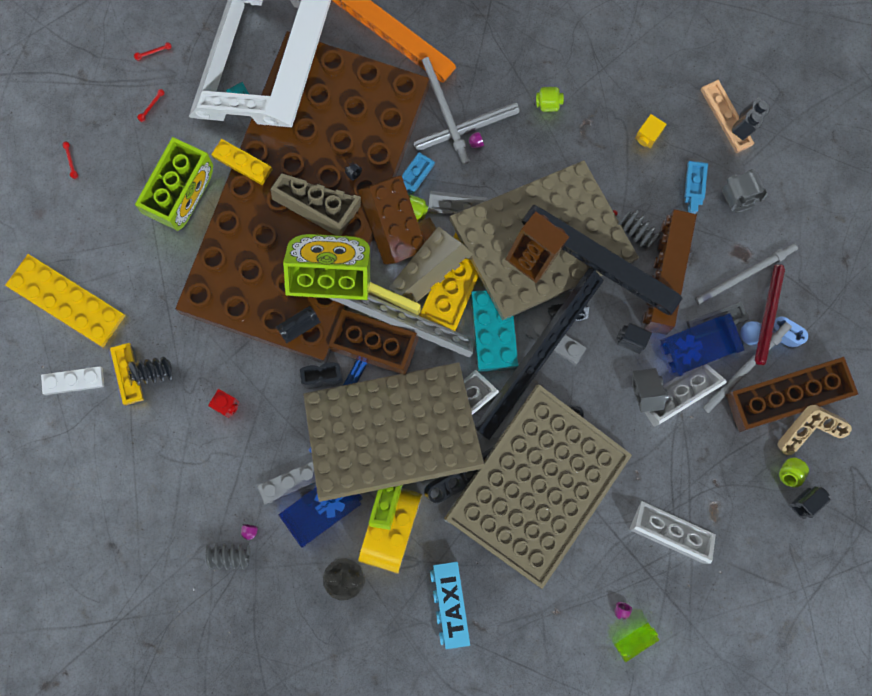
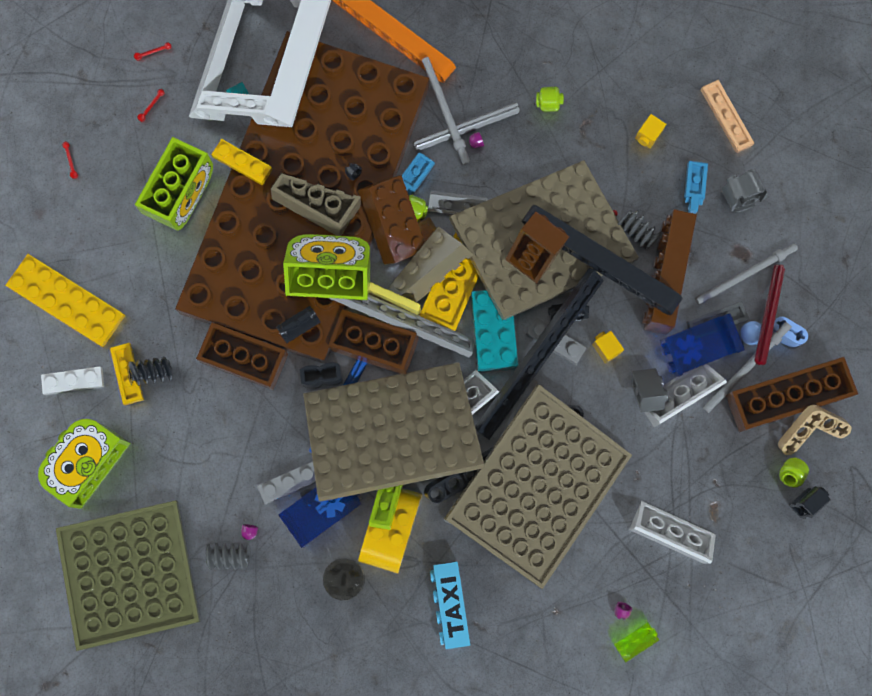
red brick [208,389,239,418] -> none
black brick [616,323,652,354] -> none
black brick [732,97,770,141] -> none
none -> brick [38,419,131,509]
none -> olive plate [55,500,201,651]
none -> reddish brown brick [196,322,288,391]
none -> yellow brick [592,331,624,364]

